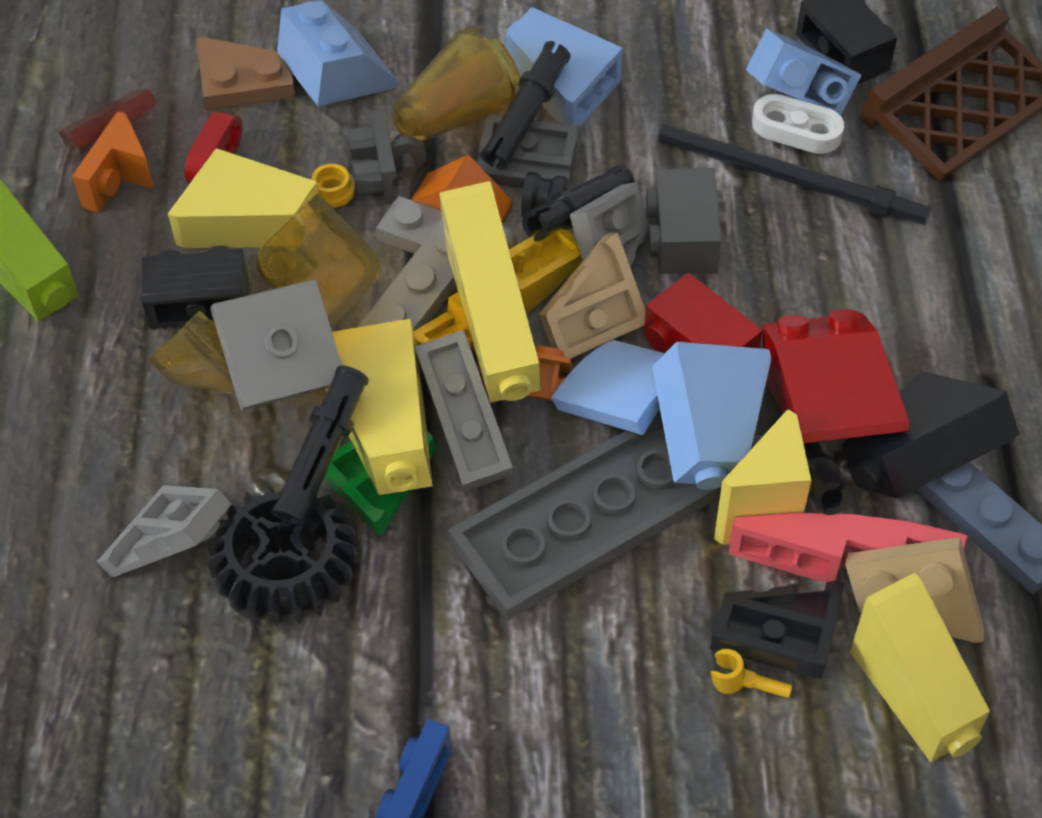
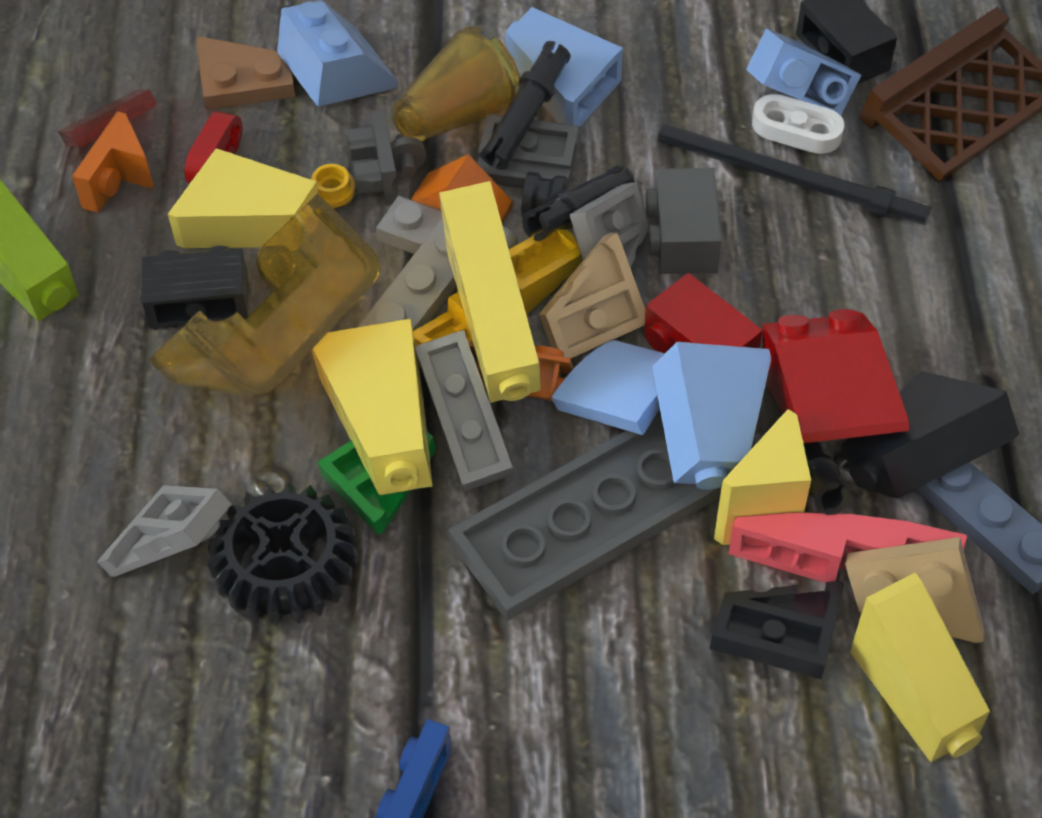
light grey plate [210,279,342,411] -> none
black pin [271,365,369,527] -> none
yellow hand [711,649,792,699] -> none

